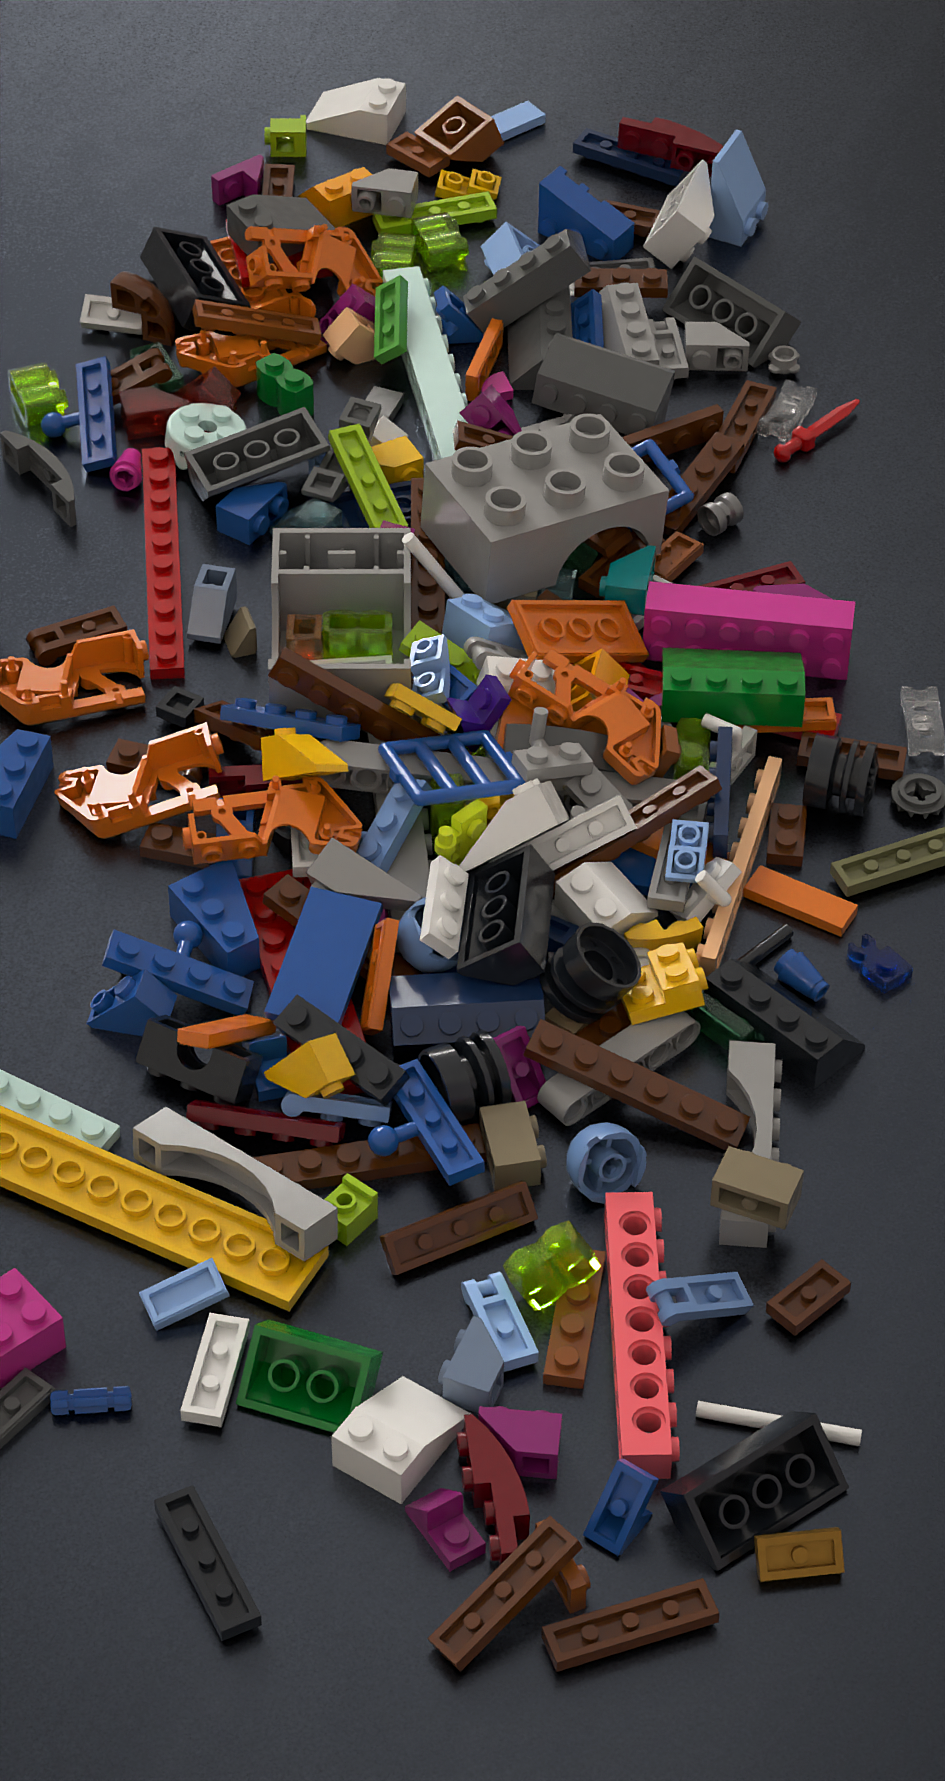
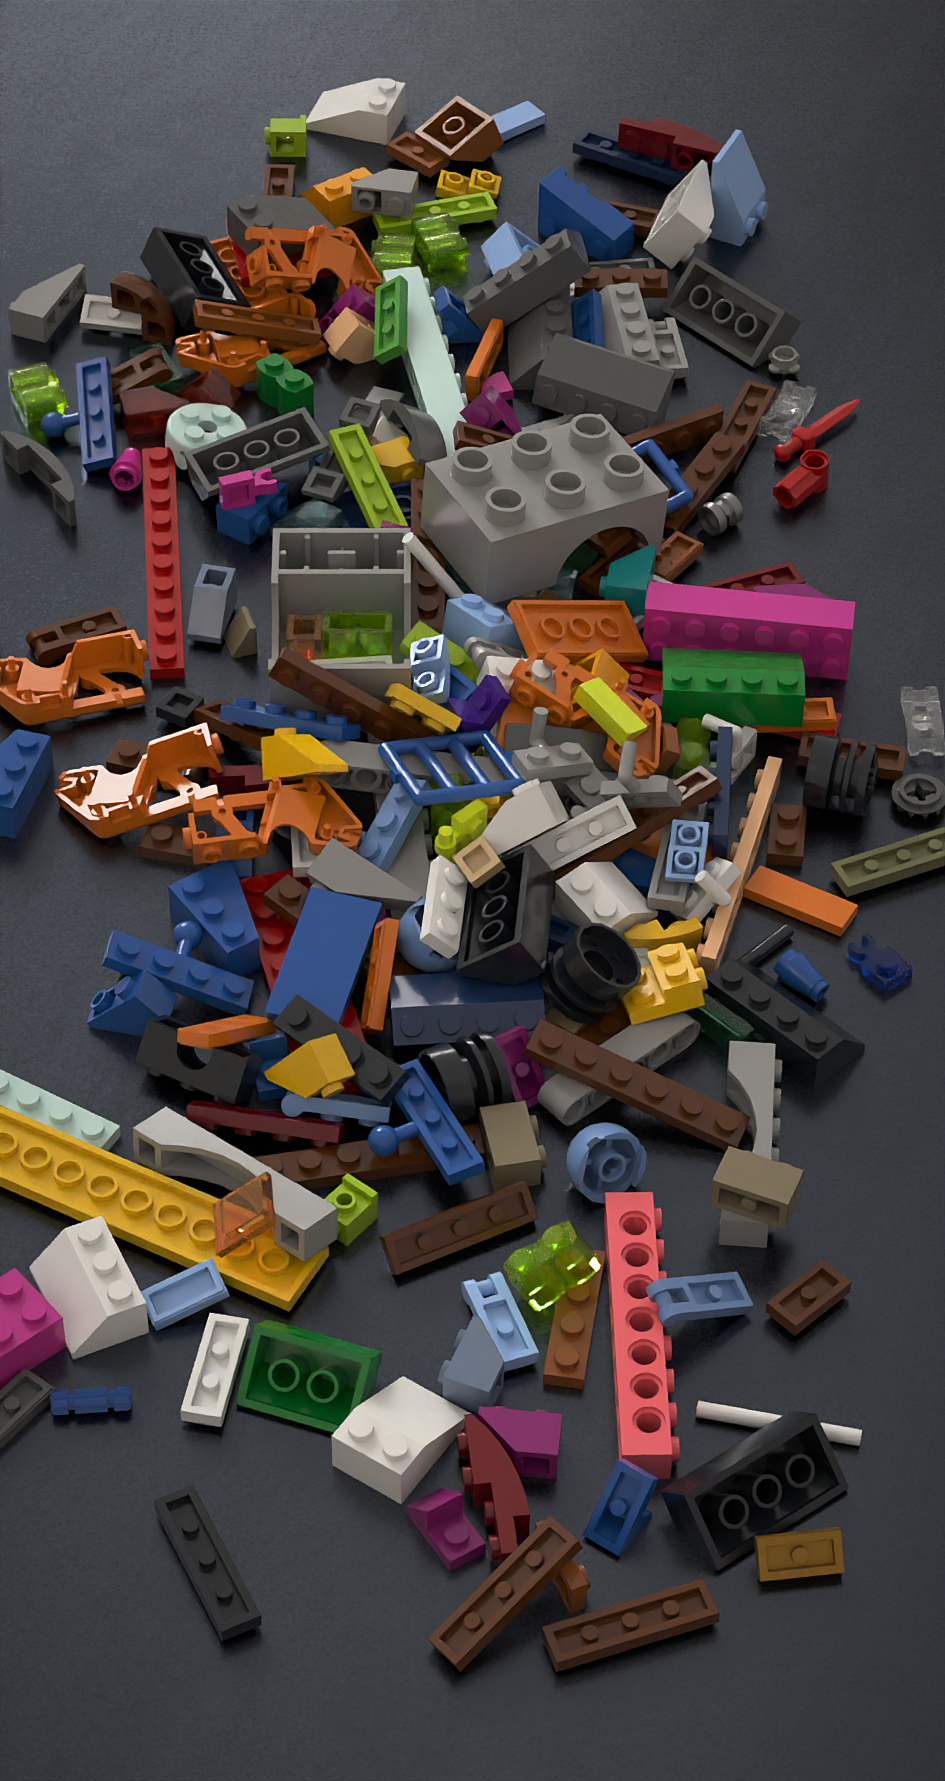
magenta slope [211,154,264,206] -> none
light grey slope [684,322,749,371] -> none
none -> light grey slope [8,264,87,343]
none -> white slope [29,1216,149,1360]
none -> clear orange piece [213,1172,275,1258]
none -> dark pink plate [218,468,278,511]
none -> dark grey slope [379,399,447,466]
none -> tan plate [453,835,505,889]
none -> neon yellow slope [573,677,648,748]
none -> light grey plate [600,741,683,809]
none -> red piece [773,449,830,510]

